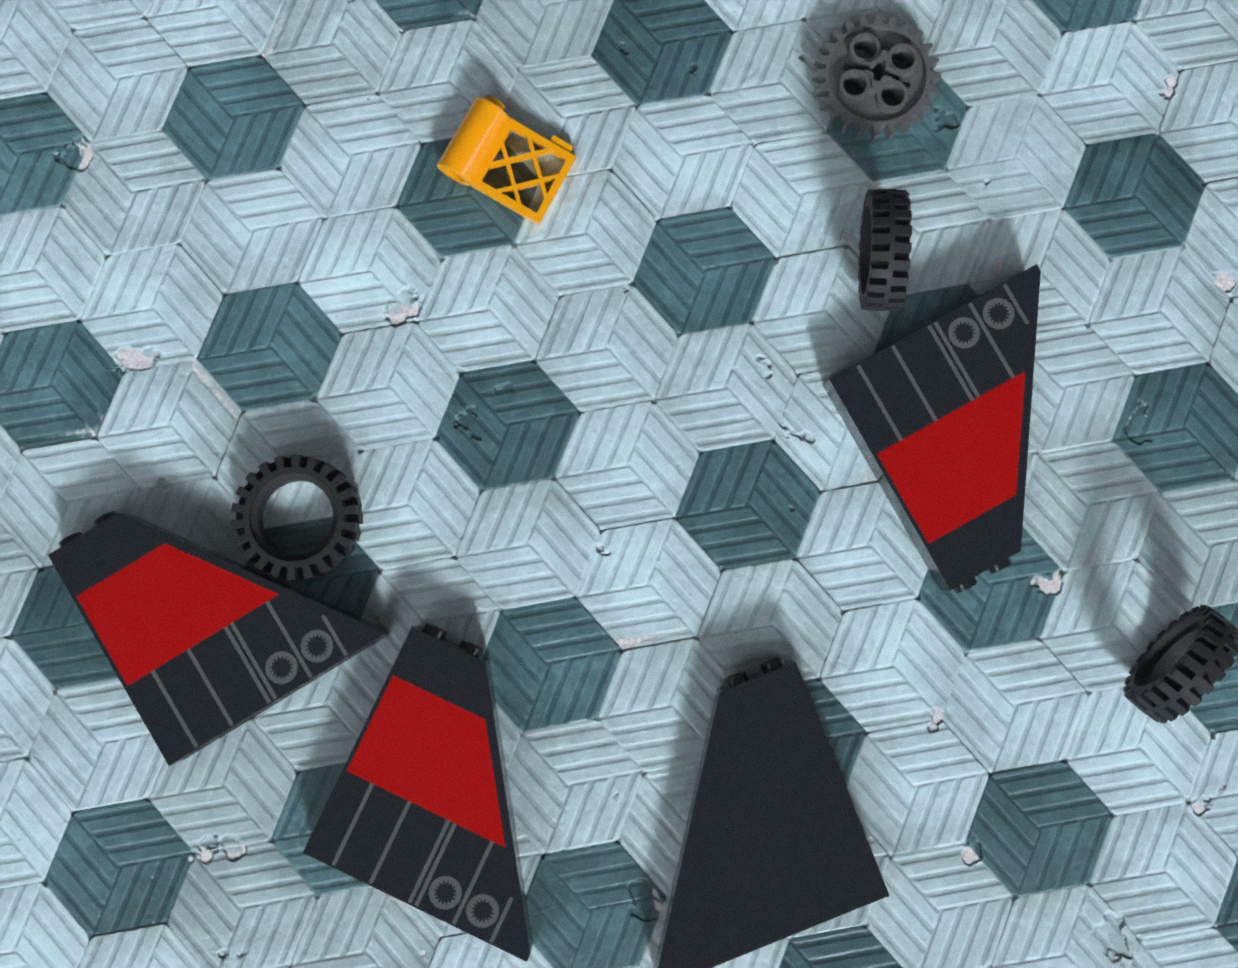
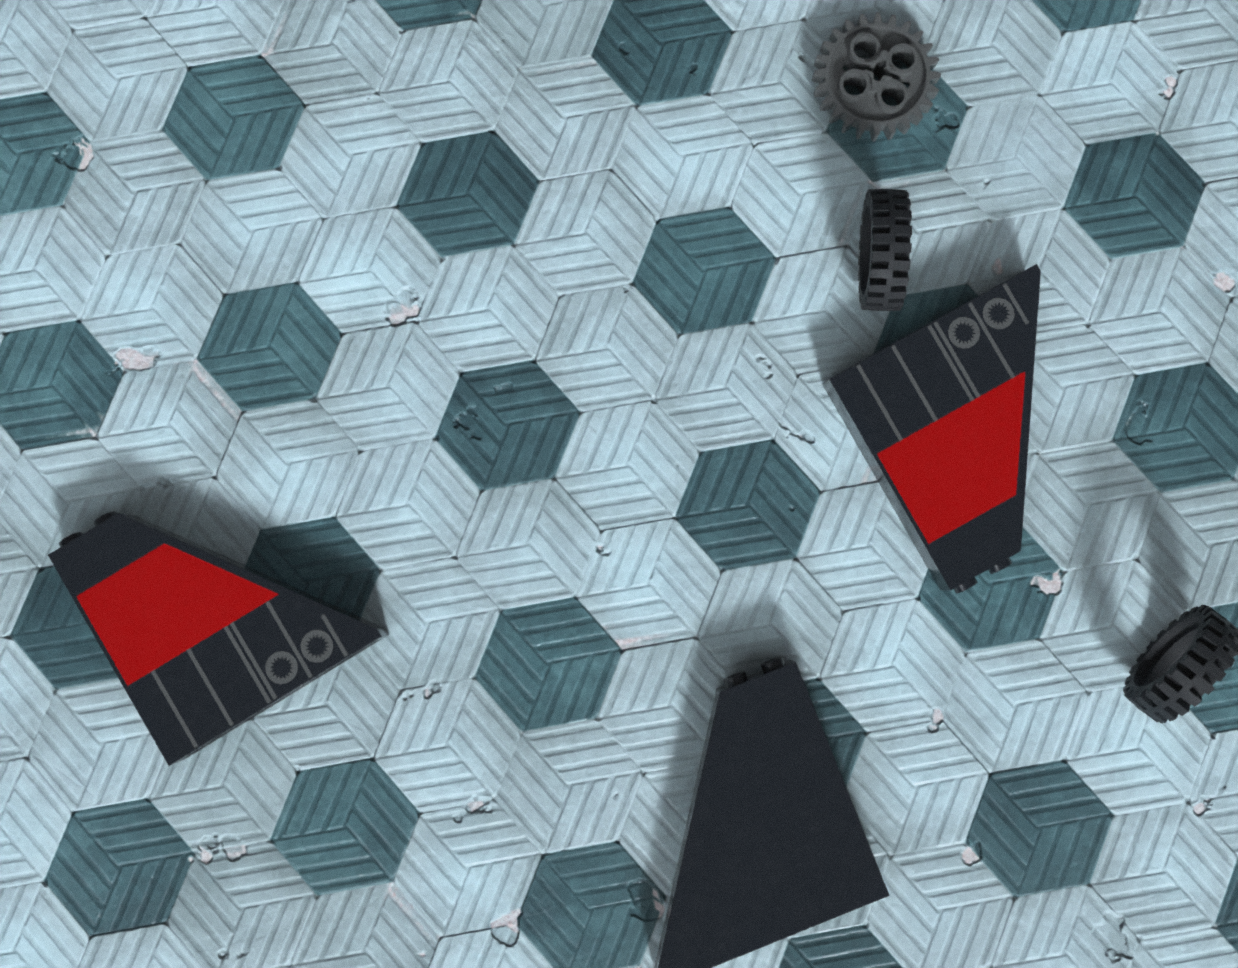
black tyre [231,455,363,580] -> none
slope [303,622,533,962] -> none
light orange piece [437,95,577,226] -> none

